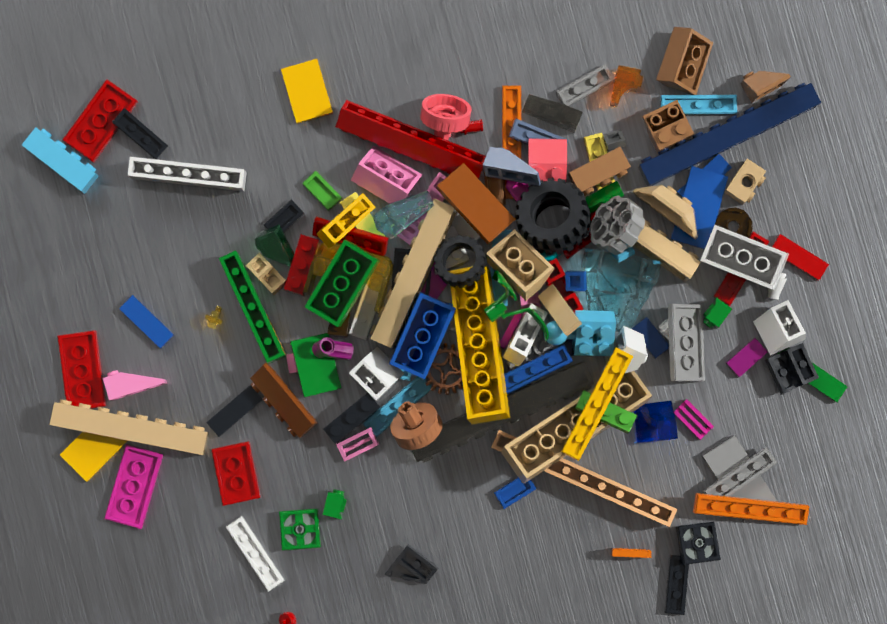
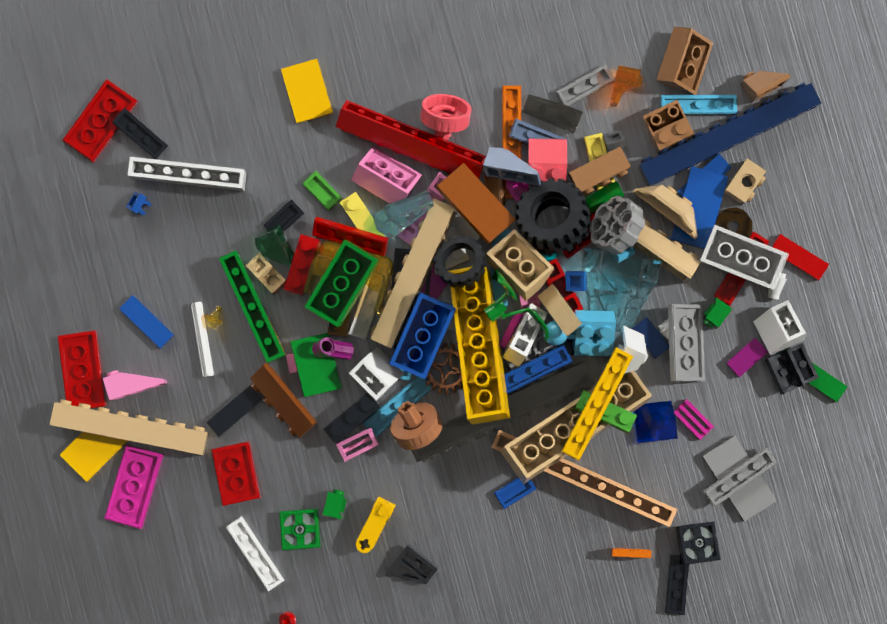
medium azure brick [22,127,99,194] -> none
yellow slope [317,193,376,248] -> none
red pin [460,119,483,135] -> none
orange tile [693,493,809,525] -> none
none -> blue tile [125,191,151,215]
none -> white axle [191,302,214,377]
none -> yellow piece [356,496,396,553]

